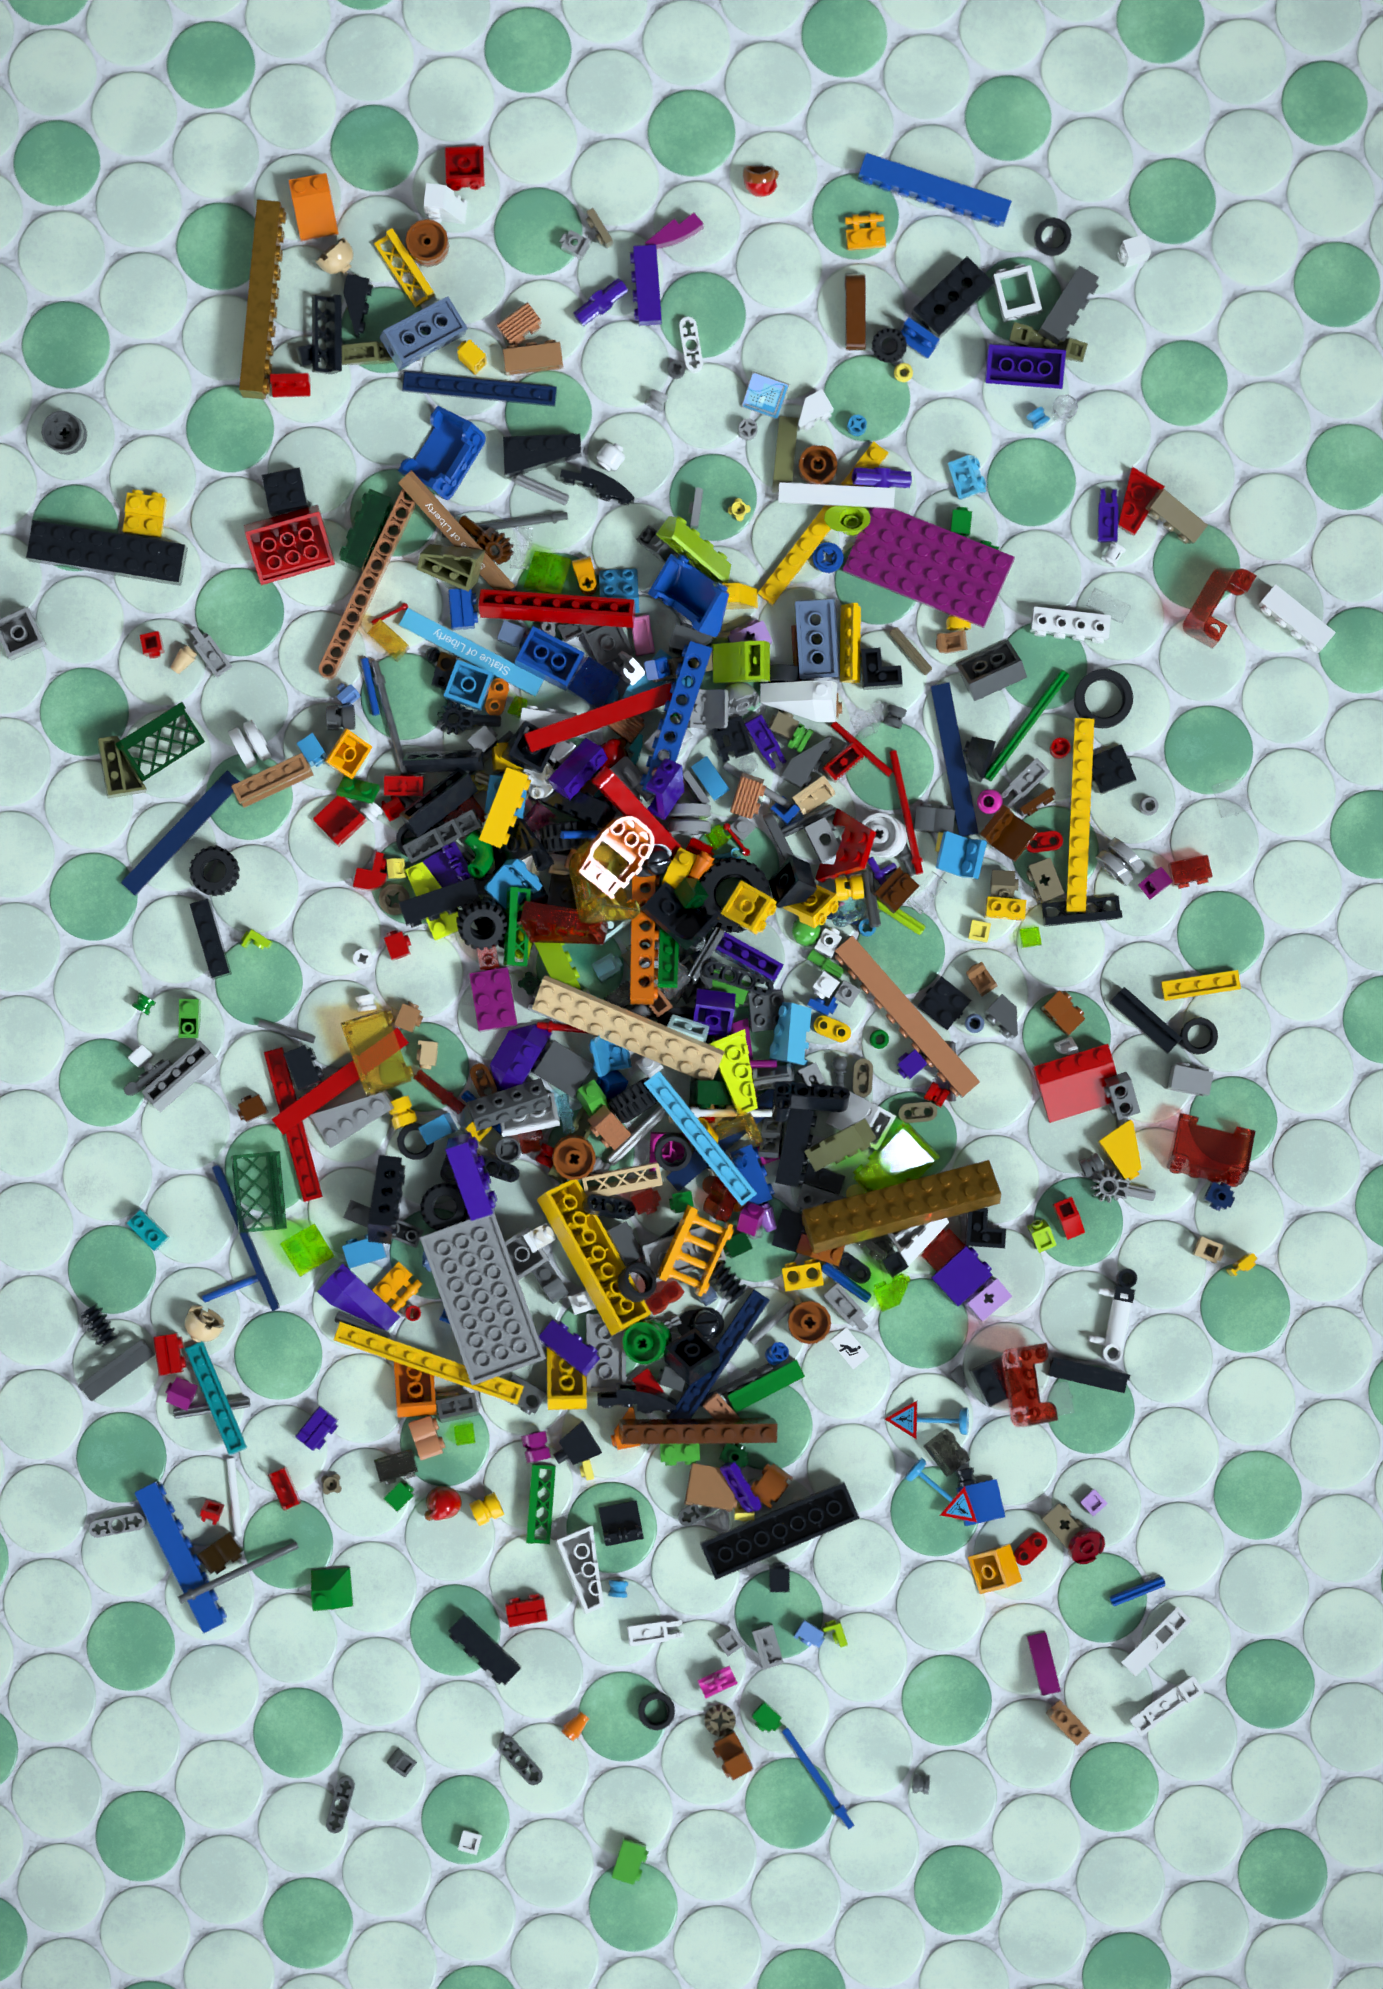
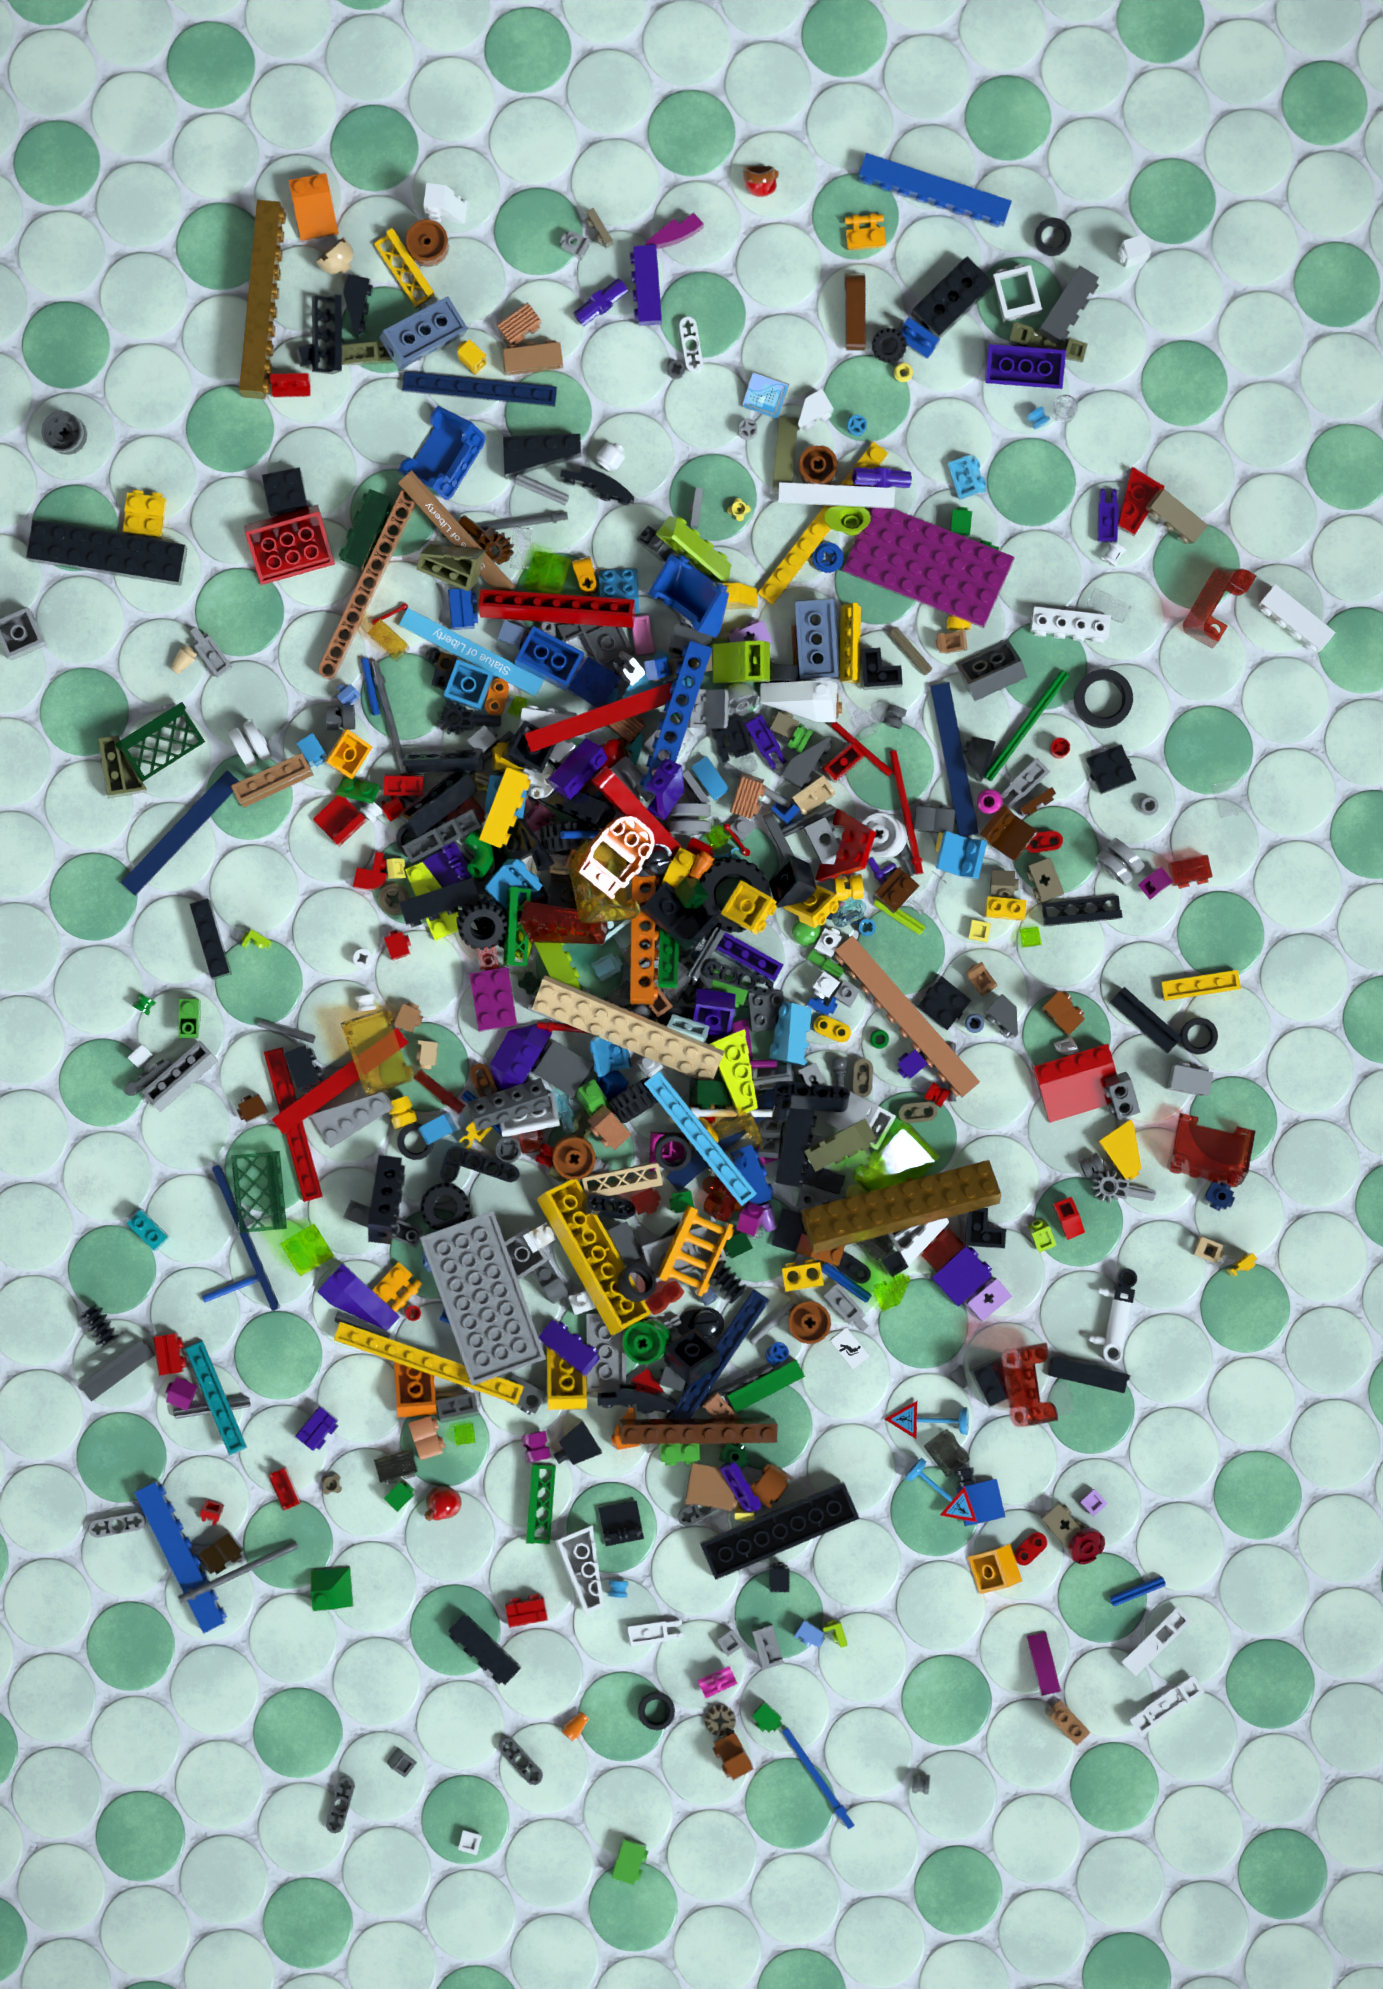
red brick [140,631,165,659] -> none
tan cylinder [185,1305,225,1342] -> none
black tyre [189,846,240,896] -> none
white bar [227,1458,242,1537] -> none
dark azure brick [342,1234,387,1269] -> none
red plate [445,146,485,191] -> none
dark purple brick [445,1132,498,1221] -> none
yellow wheel [469,1492,505,1526] -> none
light yellow plate [579,1459,594,1481] -> none
white axle [607,1106,667,1166] -> none
light grey wheel [645,389,668,412] -> none
dark grey axle [862,871,881,928] -> none
yellow plate [1066,718,1094,912] -> none

